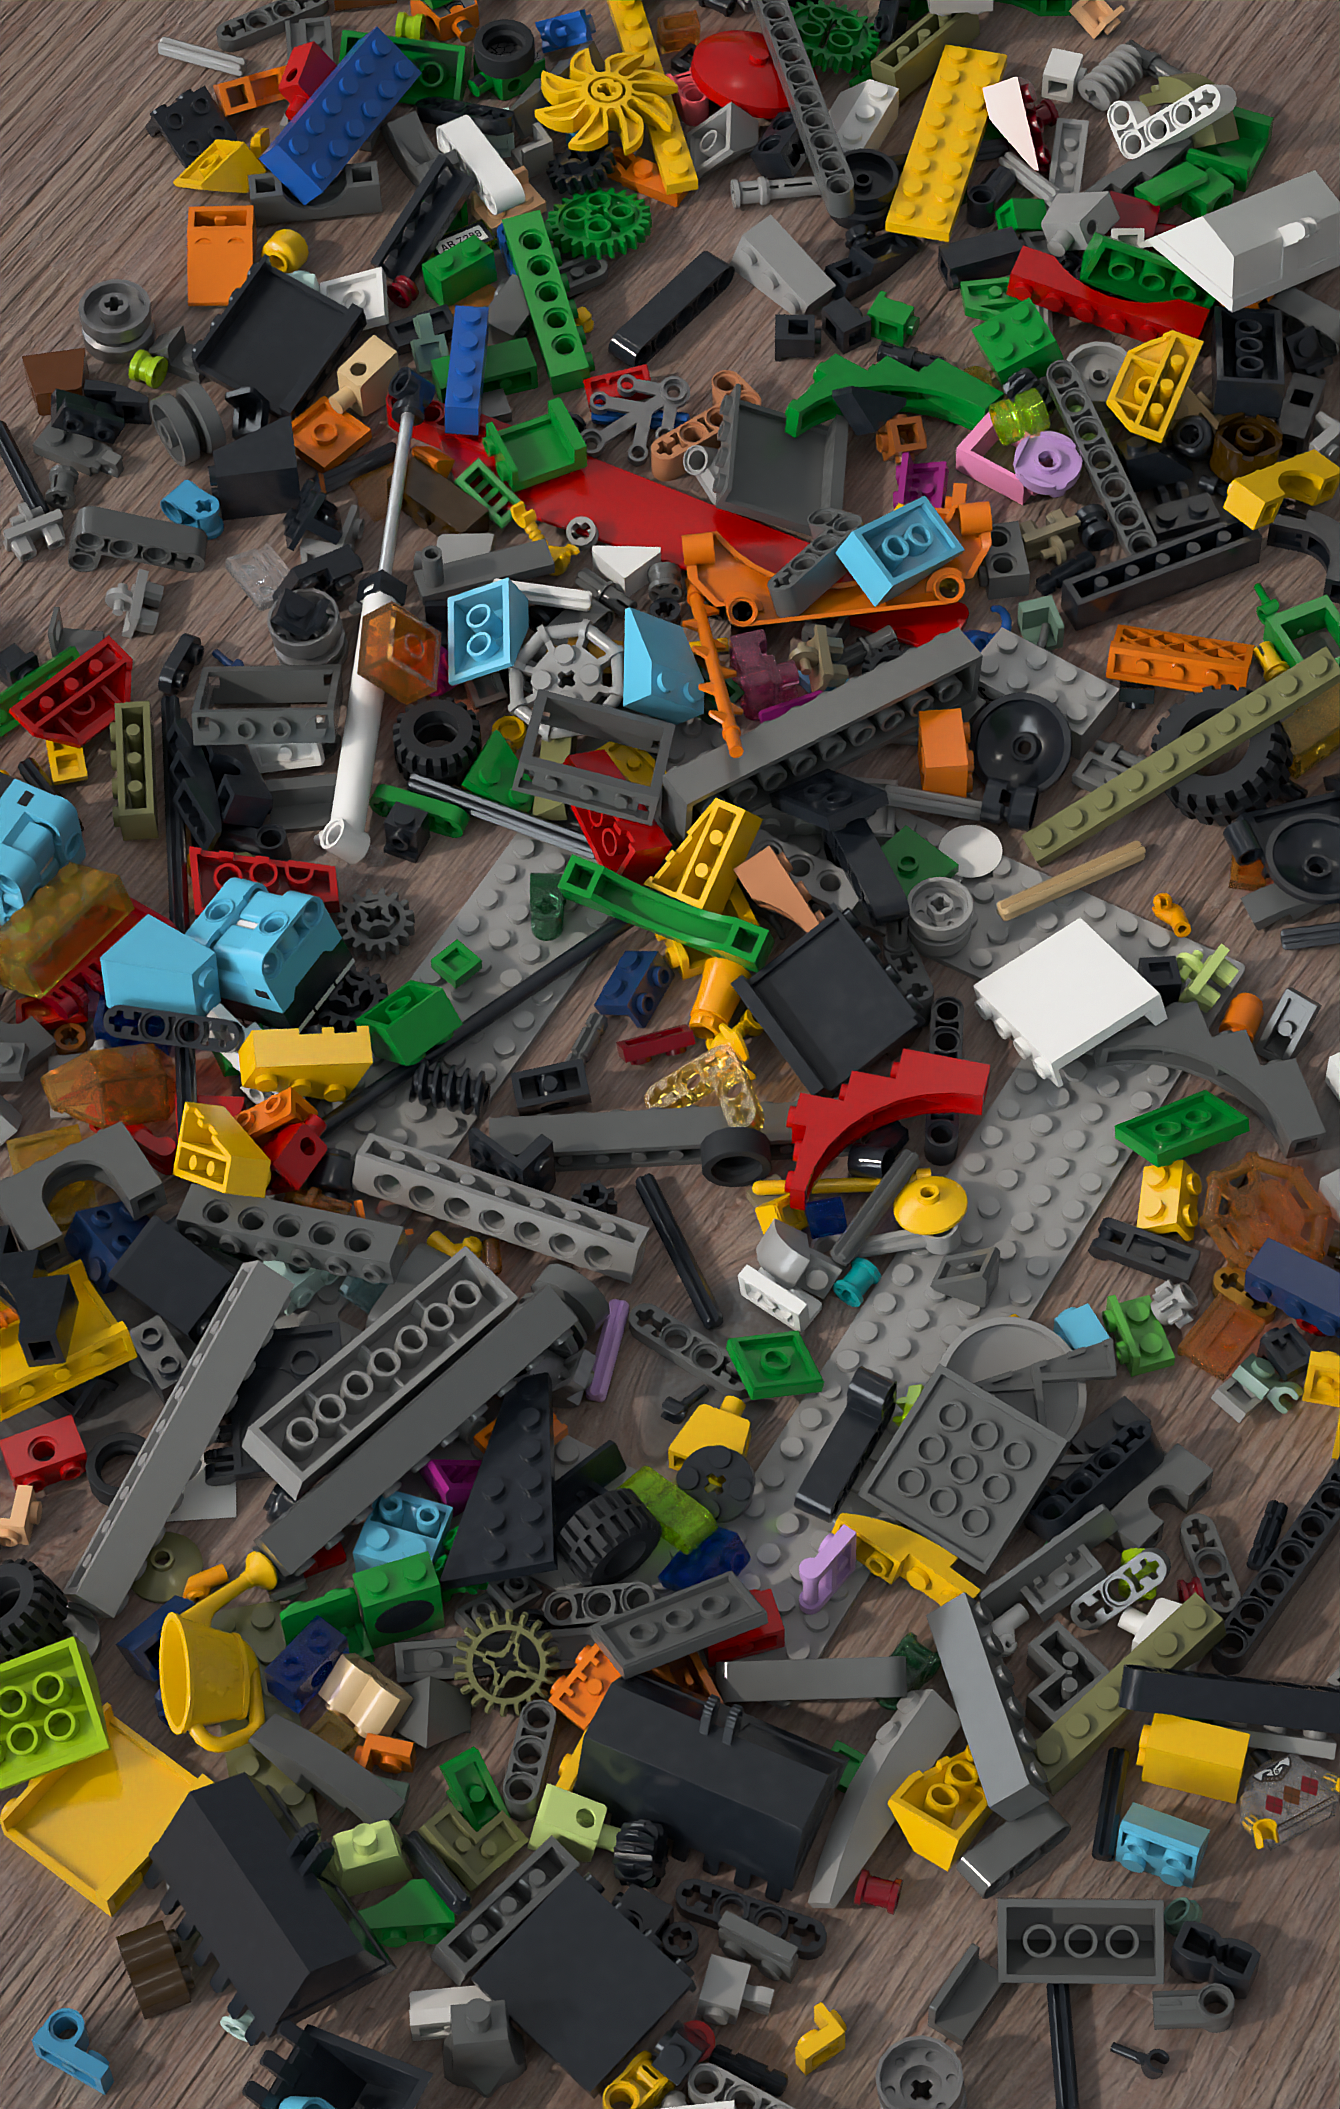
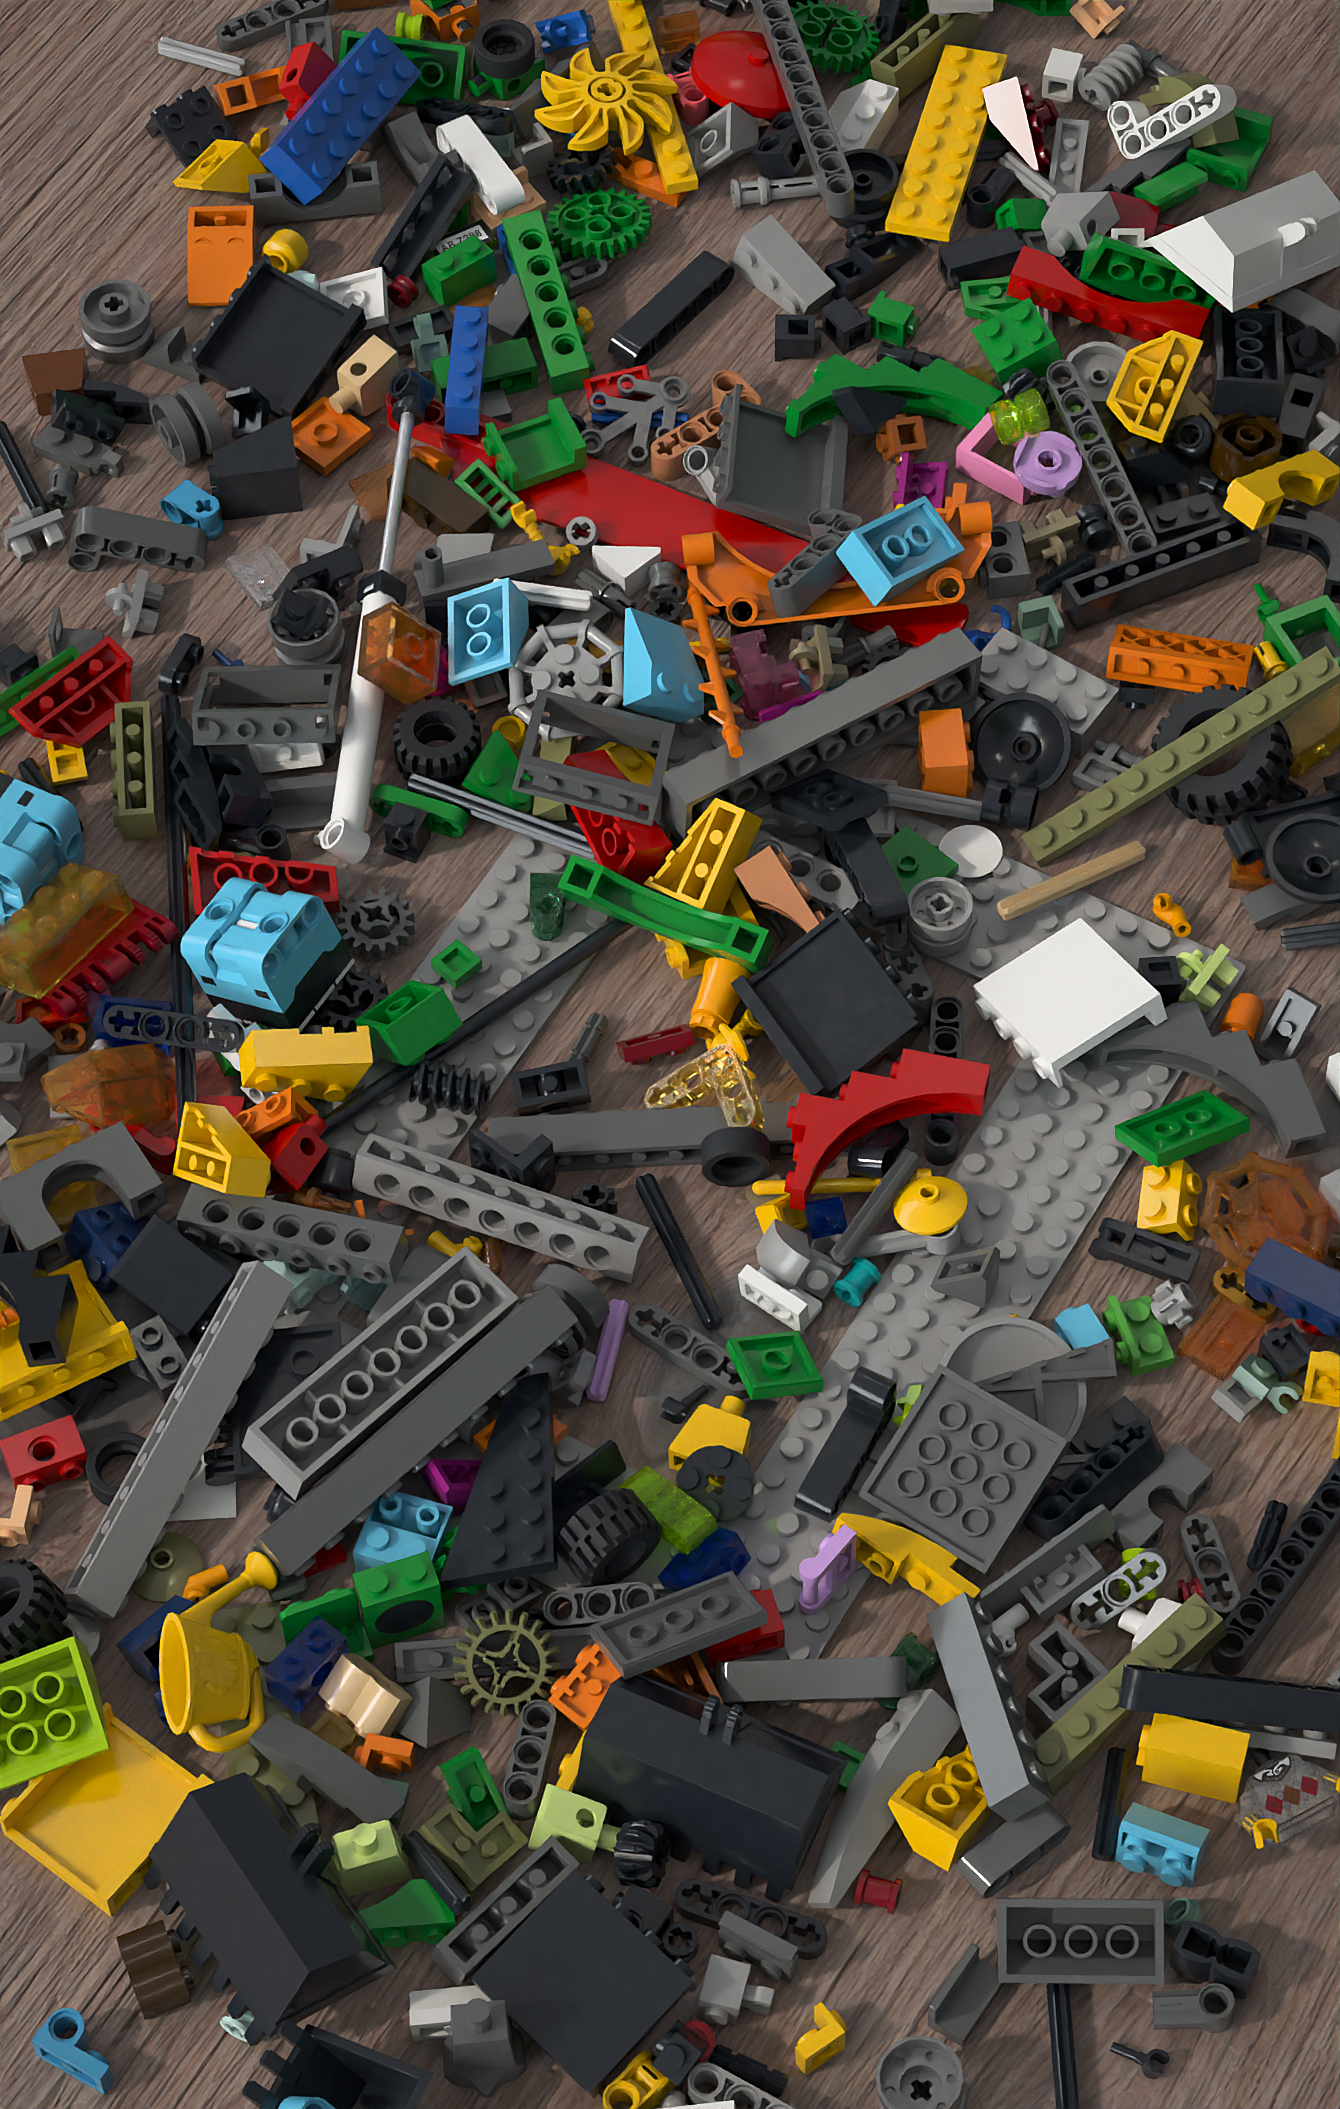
medium azure slope [100,914,221,1023] -> none
lime wheel [128,349,168,389] -> none
black bracket [283,472,343,551] -> none
black axle [310,442,397,493] -> none
dark blue bracket [594,951,675,1028] -> none
green brick [1181,167,1234,219] -> none

